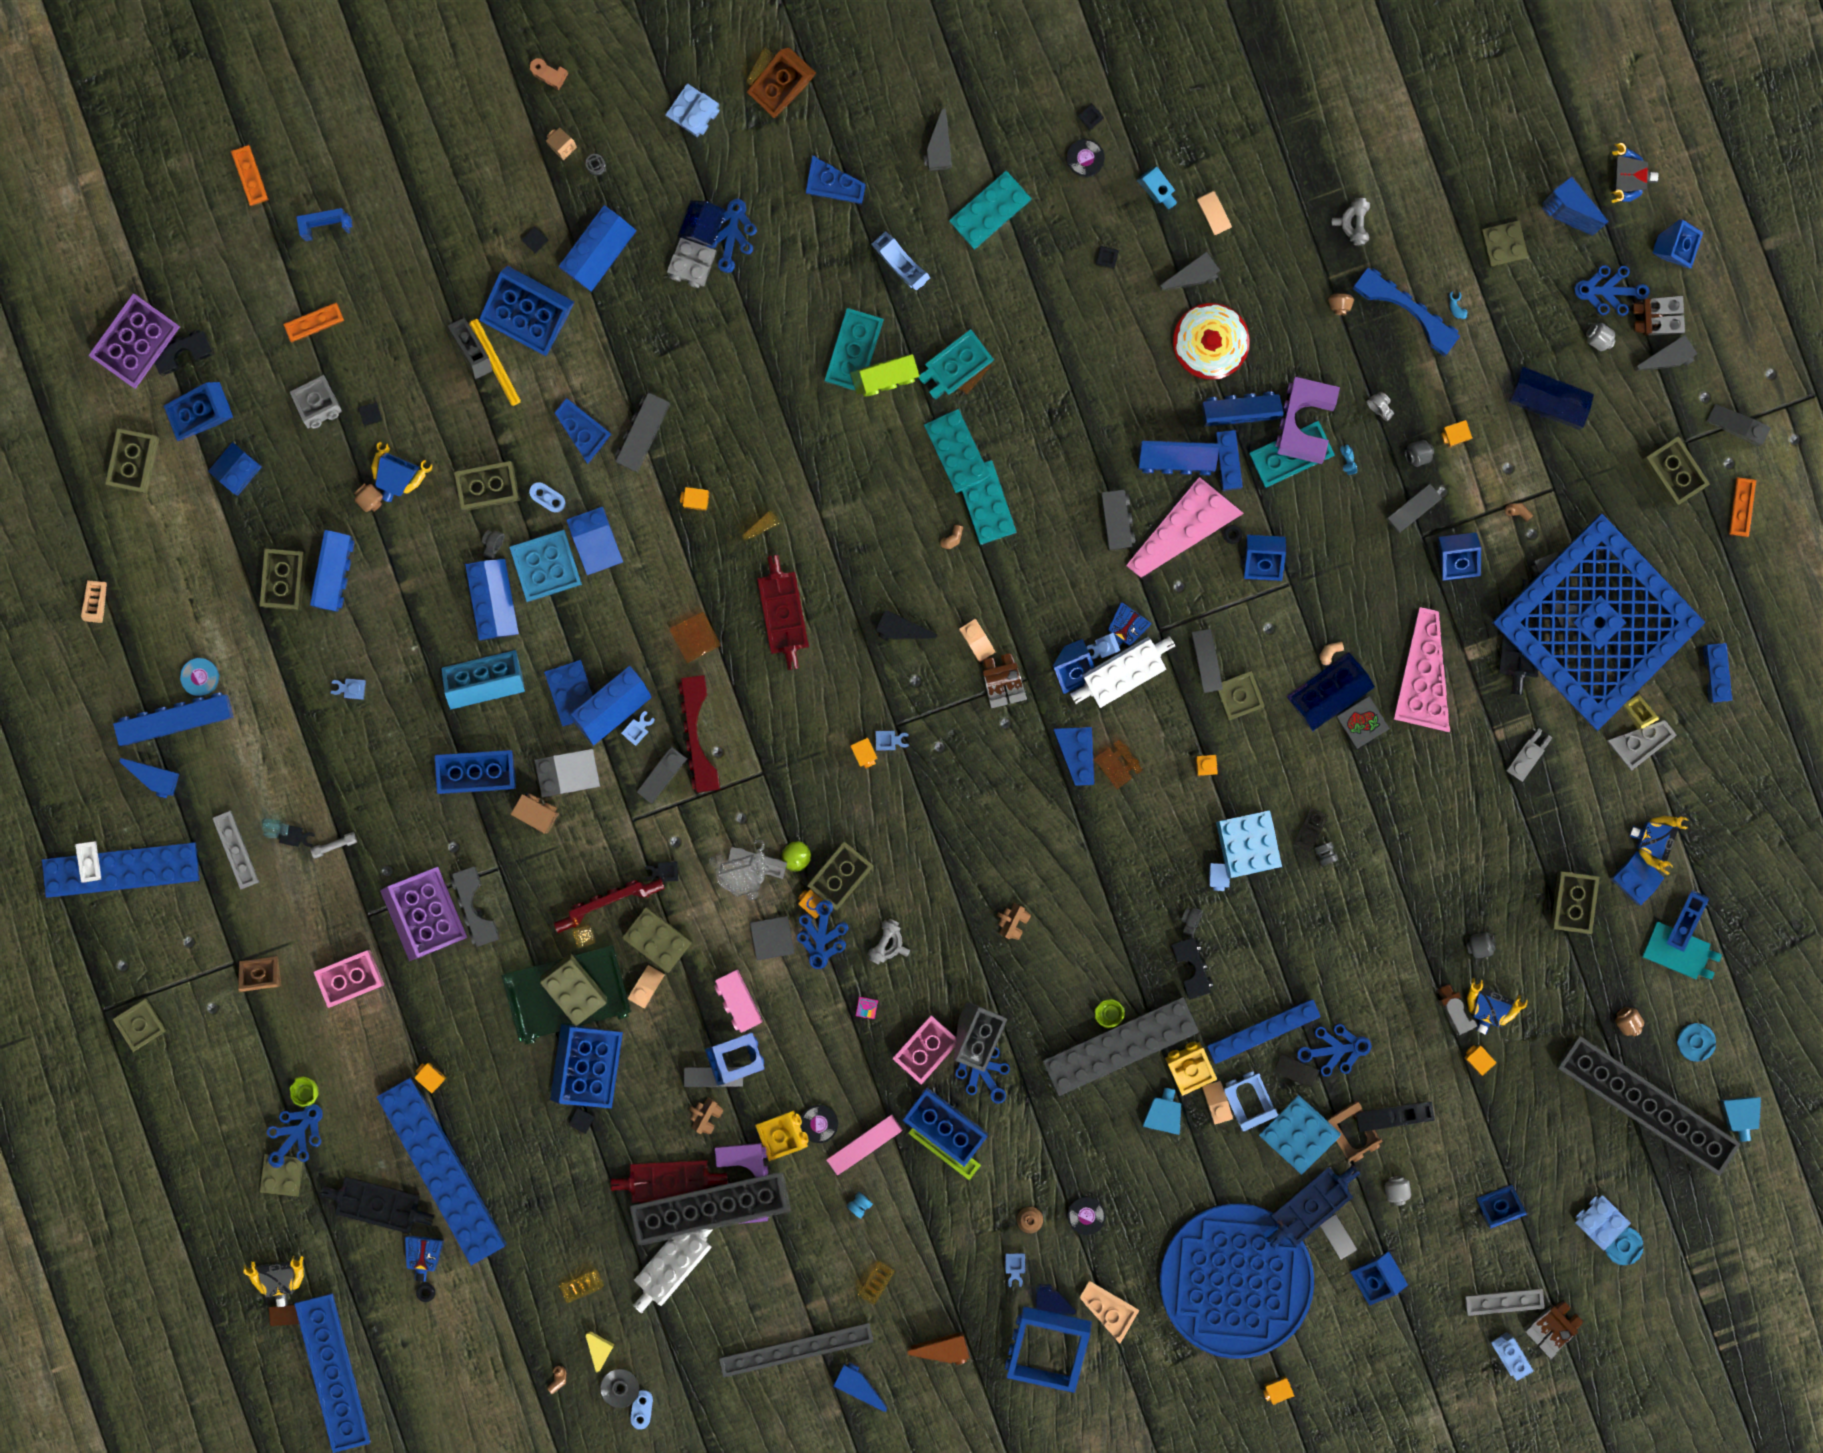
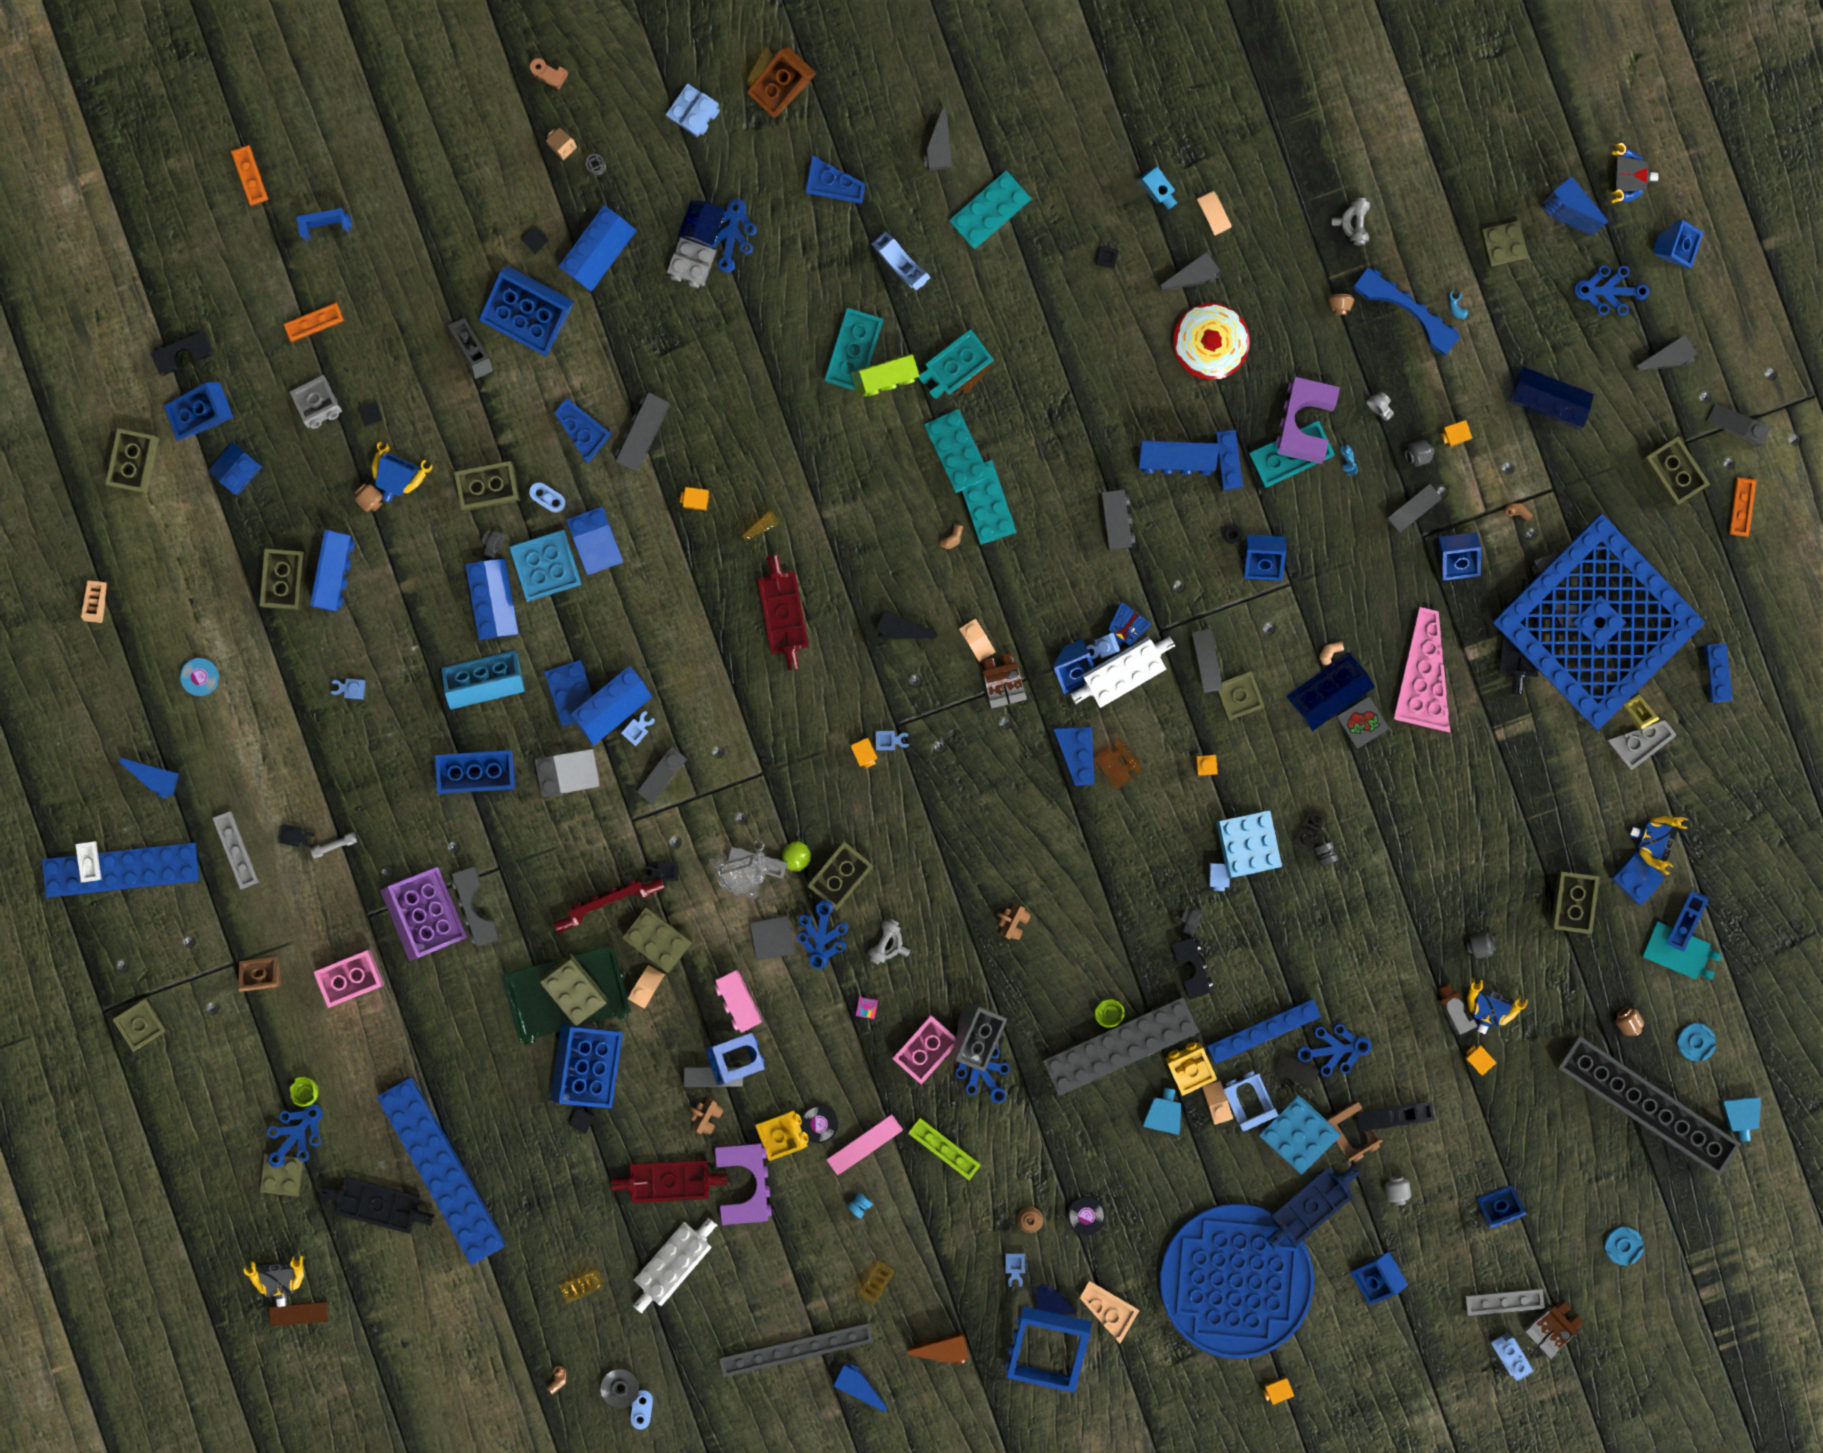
medium lavender slope [88,293,180,389] -> none
blue brick [113,692,234,747] -> none
clear light blue piece [262,819,289,838] -> none
blue plate [295,1293,371,1453] -> none
blue torso [405,1235,444,1281] -> none
light orange brick [415,1063,446,1093] -> none
black plate [416,1283,436,1302] -> none
yellow axle [469,319,520,406] -> none
medium nougat brick [511,793,559,834] -> none
clear yellow slope [573,925,596,948] -> none
light yellow slope [586,1331,614,1372] -> none
dark grey brick [630,1173,792,1245] -> none
clear orange plate [669,612,721,663] -> none
dark red arch [678,675,720,793] -> none
light orange brick [798,889,826,919] -> none
blue slope [903,1087,988,1167] -> none
black tile [1067,139,1105,178] -> none
black tile [1077,103,1104,131] -> none
bright pink wing [1126,477,1244,578] -> none
blue slope [1202,392,1283,427] -> none
light grey slope [1320,1215,1357,1260] -> none
light grey hinge [1506,728,1552,782] -> none
light blue plate [1575,1195,1631,1251] -> none
light grey head [1586,323,1616,351] -> none
light grey hips [1632,296,1685,336] -> none

